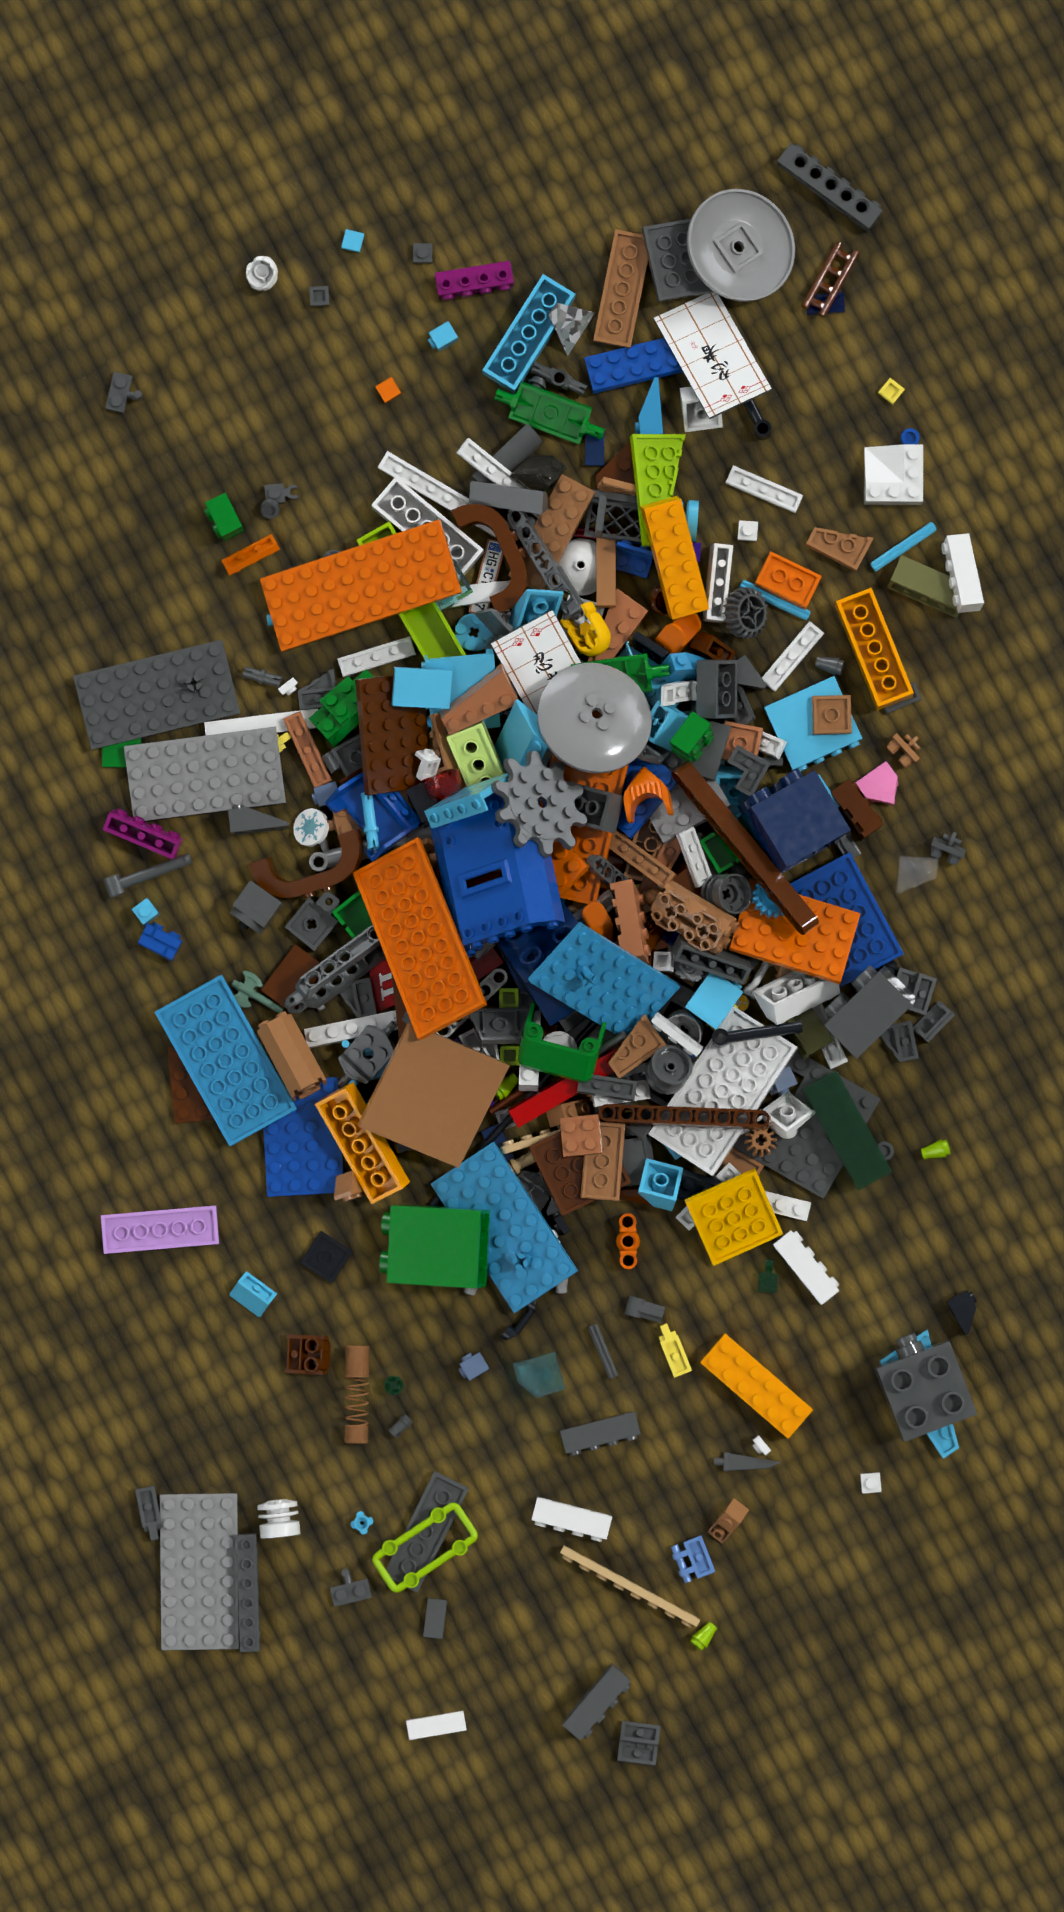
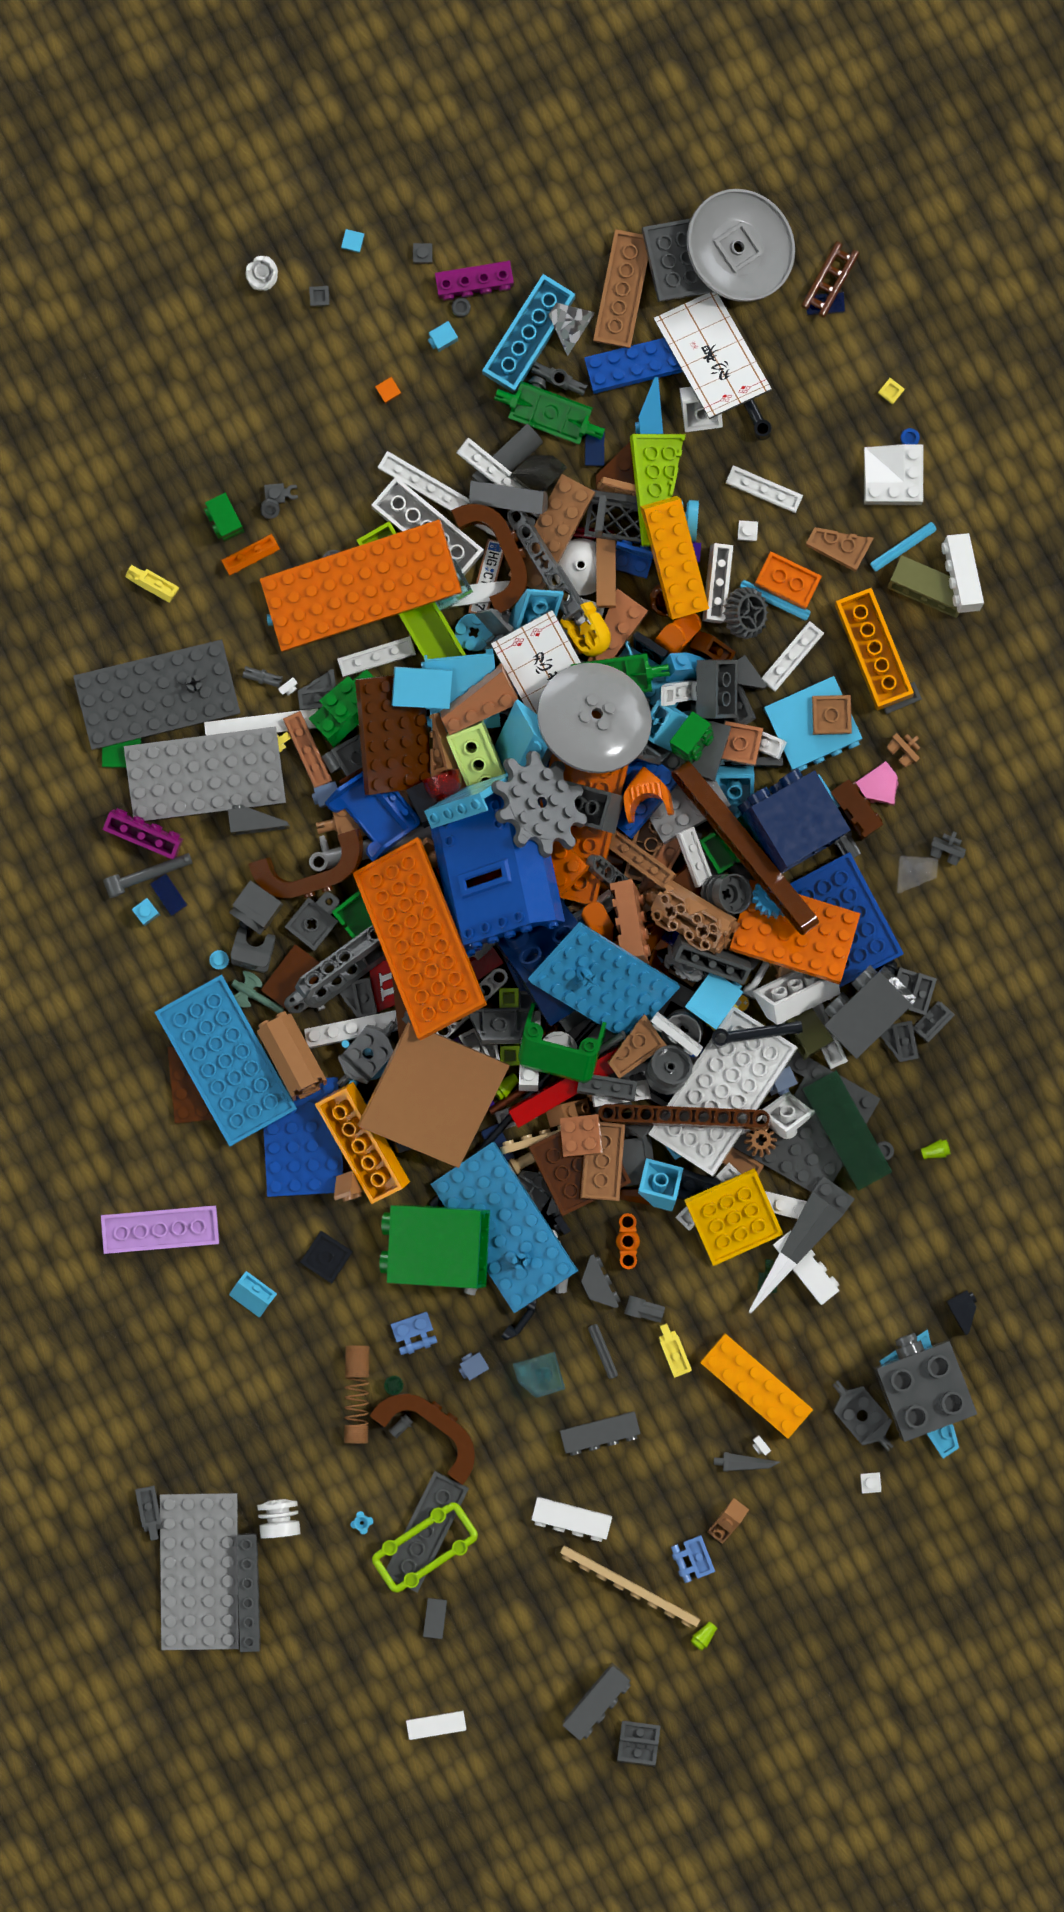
dark grey plate [105,372,143,414] -> none
blue brick [137,922,183,962] -> none
reddish brown slope [285,1334,331,1375] -> none
white tile [293,808,329,847] -> none
dark grey plate [330,1568,372,1607] -> none
medium azure pin [361,792,380,851] -> none
white bracket [415,749,441,781] -> none
white plate [653,952,674,972] -> none
dark grey plate [728,744,771,796] -> none
dark grey brick [776,143,883,232] -> none
dark grey cone [815,656,845,676] -> none
none -> light yellow hinge [125,565,179,603]
none -> clear blue tile [150,874,188,916]
none -> medium azure plate [210,950,229,970]
none -> dark grey piece [231,926,275,973]
none -> reddish brown arch [370,1393,475,1485]
none -> medium blue plate [391,1312,438,1355]
none -> dark grey tile [452,298,471,317]
none -> dark grey slope [581,1254,620,1308]
none -> dark grey plate [749,1176,855,1313]
none -> dark grey plate [832,1380,893,1451]

